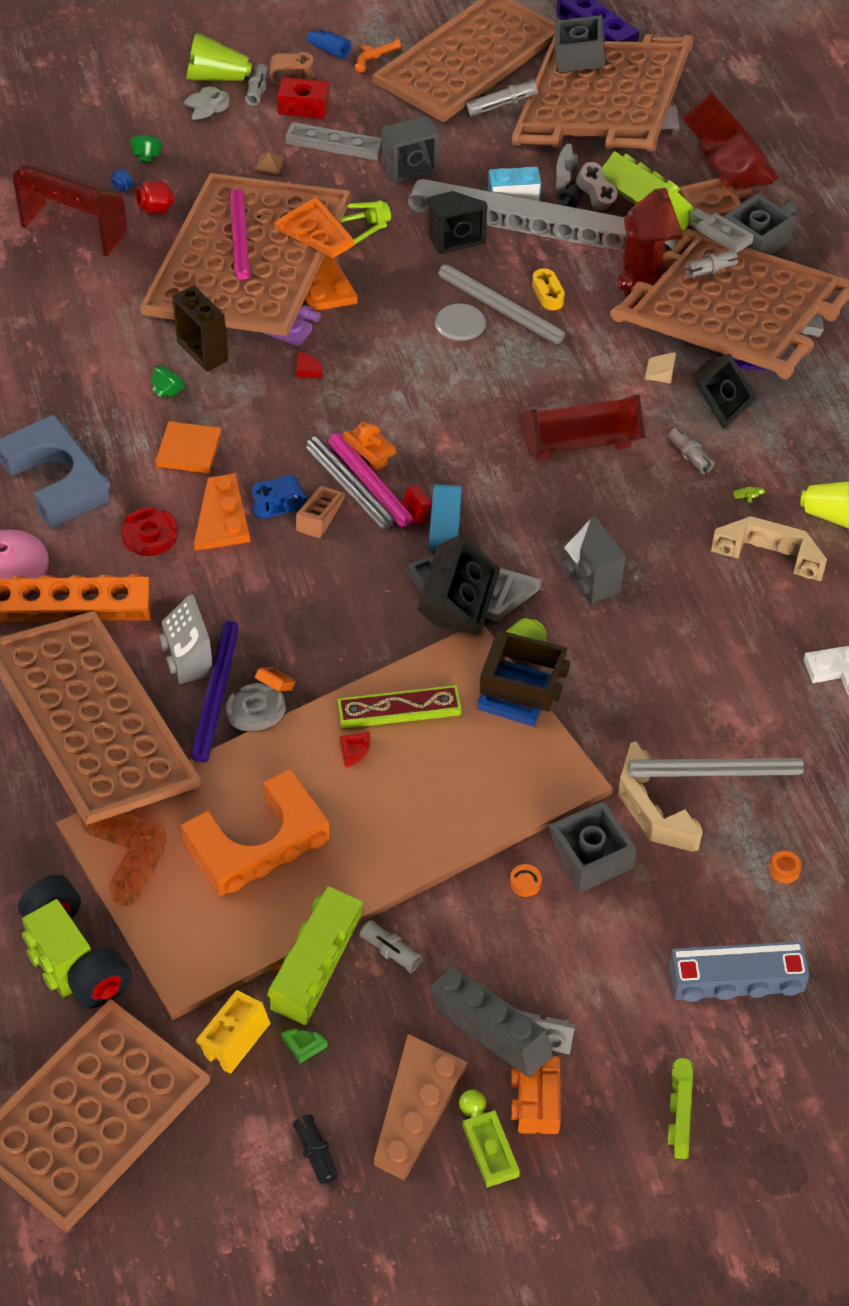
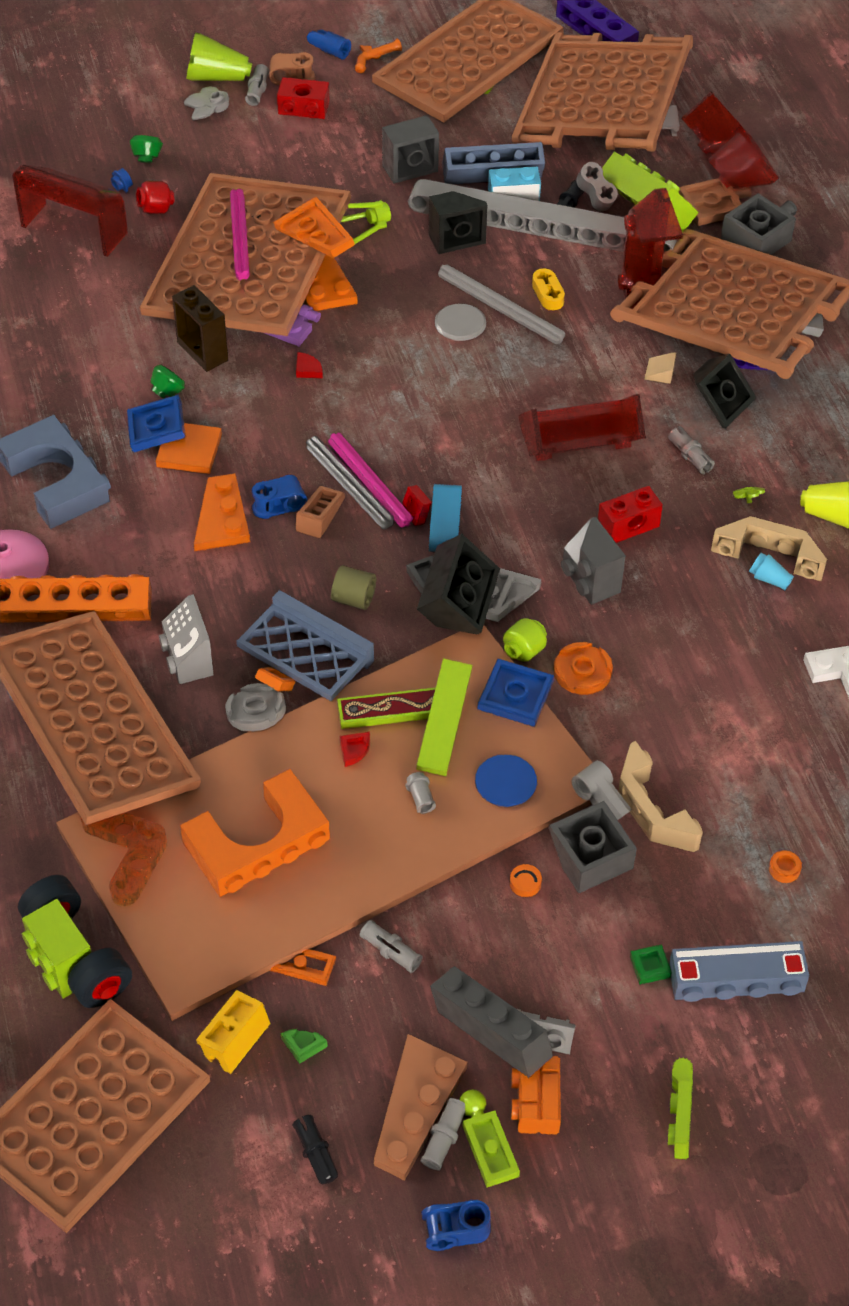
red tile [121,507,178,556] -> none
dark purple axle [192,620,239,763] -> none
medium nougat slope [255,152,284,176] -> none
lime wedge [267,886,363,1026] -> none
light grey tile [285,122,382,161] -> none
orange hips [343,421,396,471] -> none
light grey pin [466,79,538,117] -> none
dark brown window [479,630,571,712] -> none
dark grey slope [555,15,606,72] -> none
light grey slope [555,144,578,196] -> none
light grey axle [627,758,804,777] -> none
light grey pin [685,249,738,278] -> none
light grey hinge [689,208,754,253] -> none
none -> blue tile [127,395,185,453]
none -> sand blue fence [236,590,374,701]
none -> olive piece [331,565,377,610]
none -> light grey pin [405,772,436,814]
none -> lime tile [416,658,472,776]
none -> light grey pin [420,1098,465,1170]
none -> blue piece [421,1200,491,1251]
none -> sand blue brick [442,142,545,184]
none -> blue piece [475,755,537,807]
none -> orange tile [553,642,613,695]
none -> light grey piece [571,760,632,820]
none -> red brick [598,486,663,543]
none -> green tile [630,944,672,985]
none -> medium azure cone [749,552,794,590]

